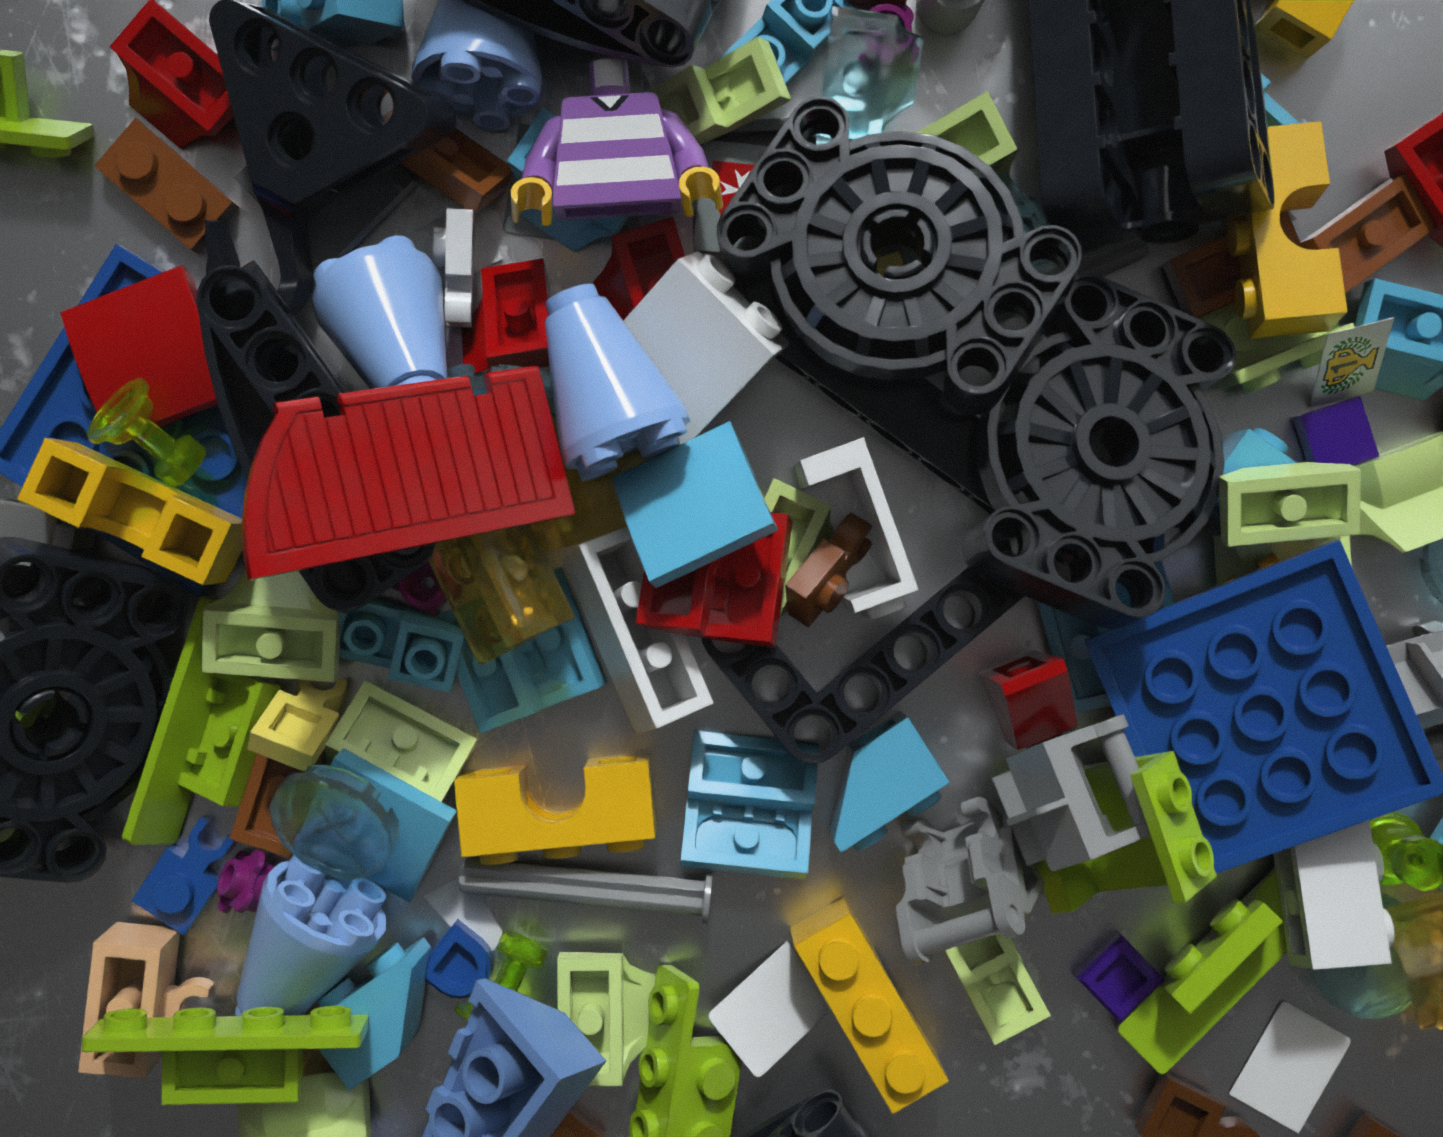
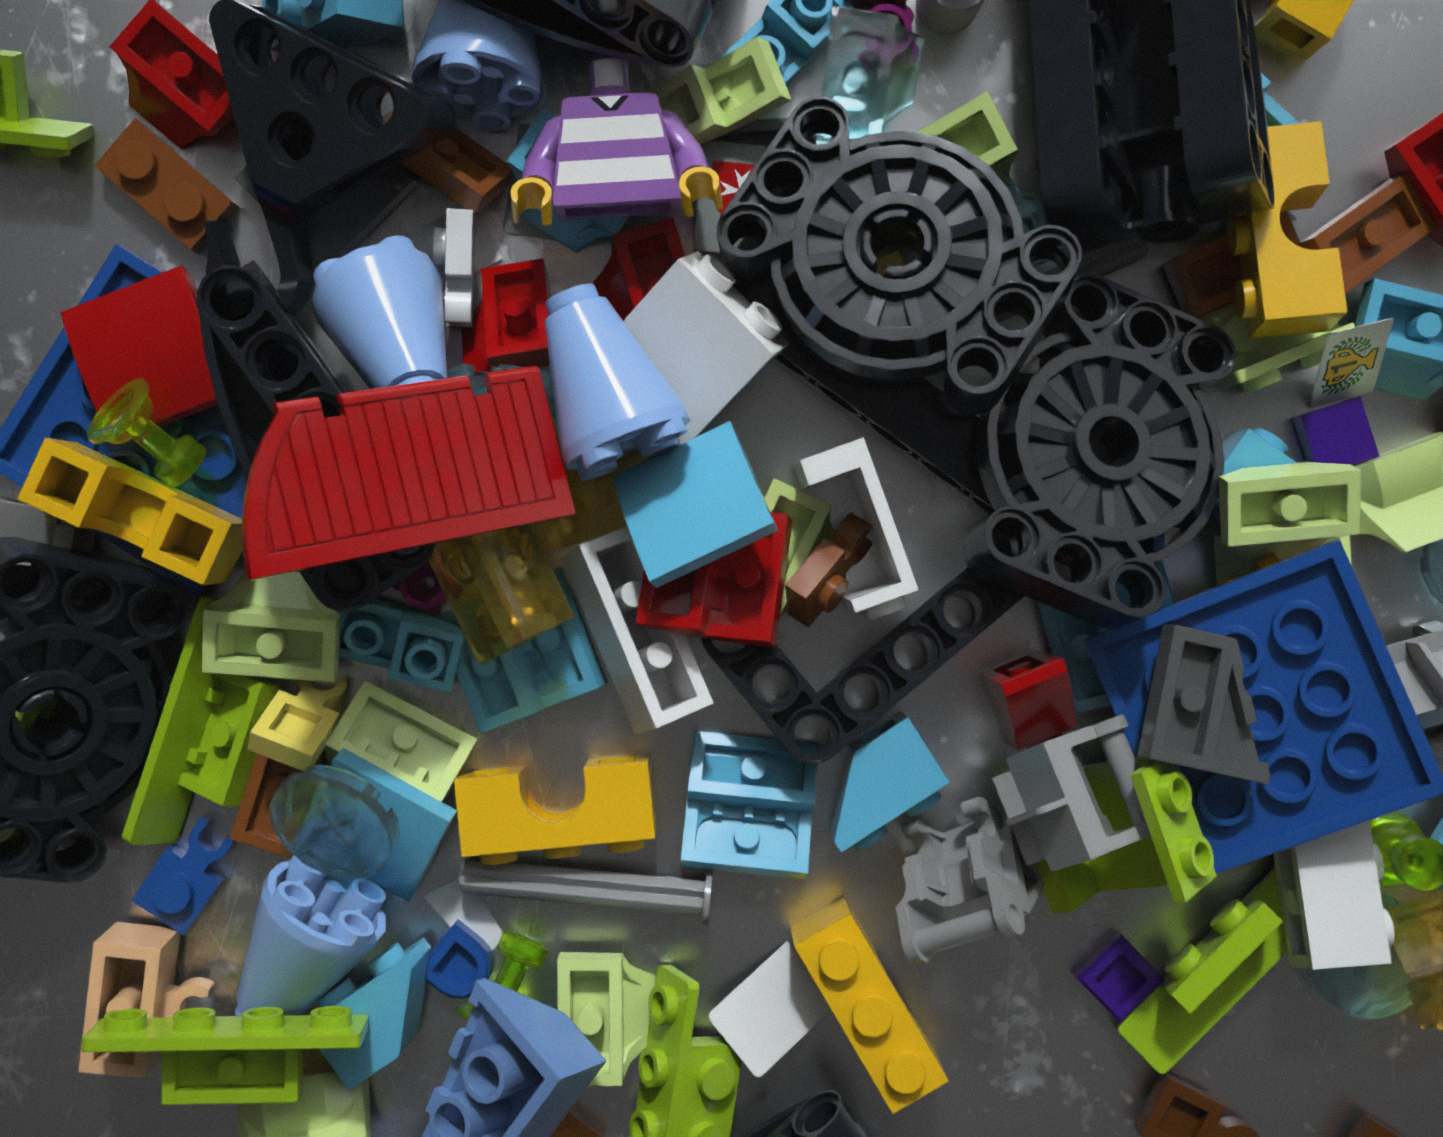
magenta plate [217,849,274,913] -> none
yellowish green slope [945,934,1051,1045] -> none
white sticker [1229,1002,1351,1134] -> none
none -> dark grey wing [1138,624,1271,784]

